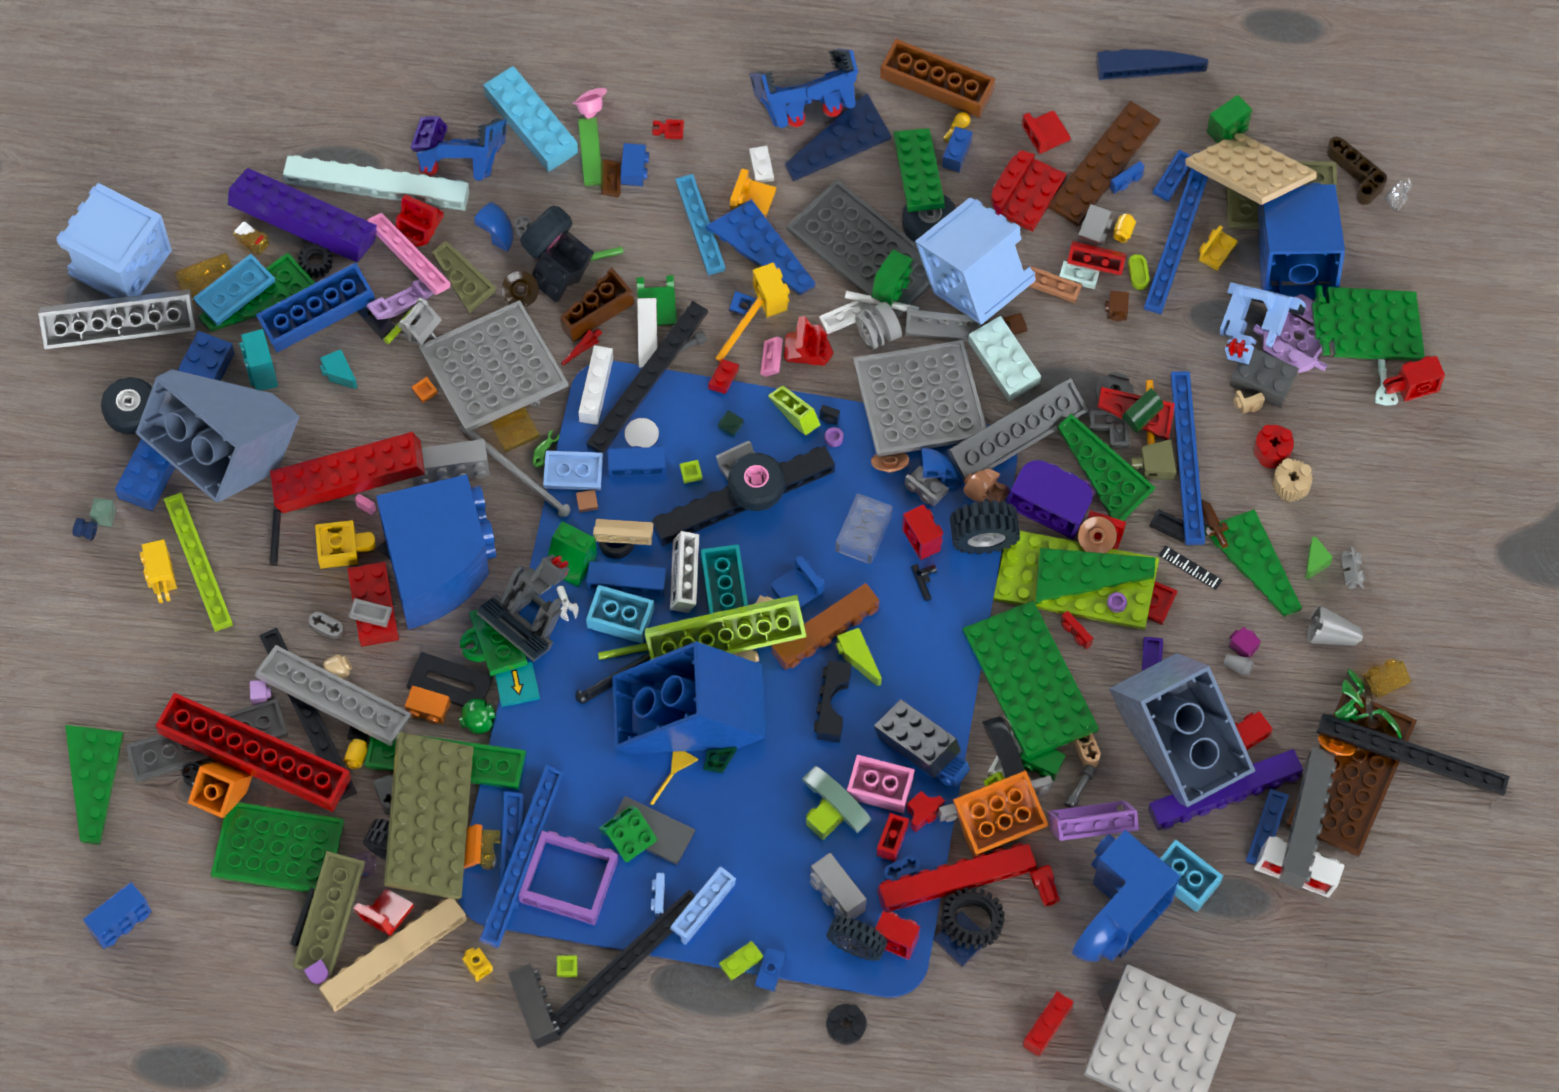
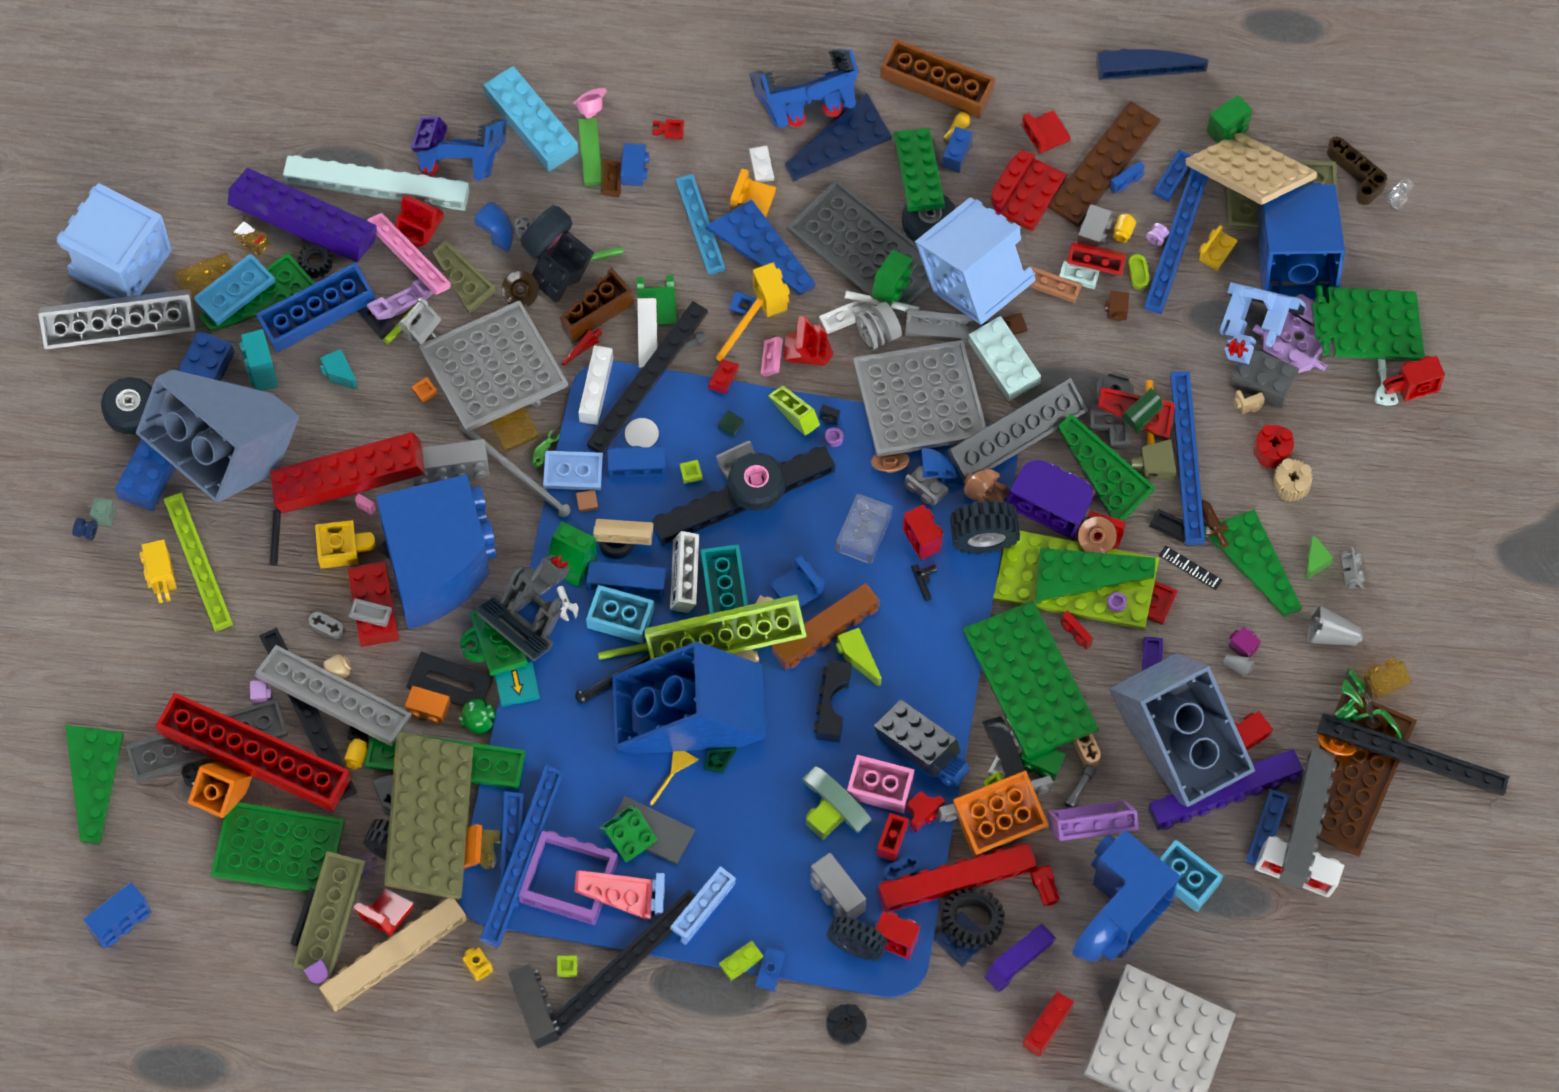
none -> coral wing [575,871,652,920]
none -> dark purple beam [984,924,1056,992]
none -> lavender wheel [1146,223,1169,246]

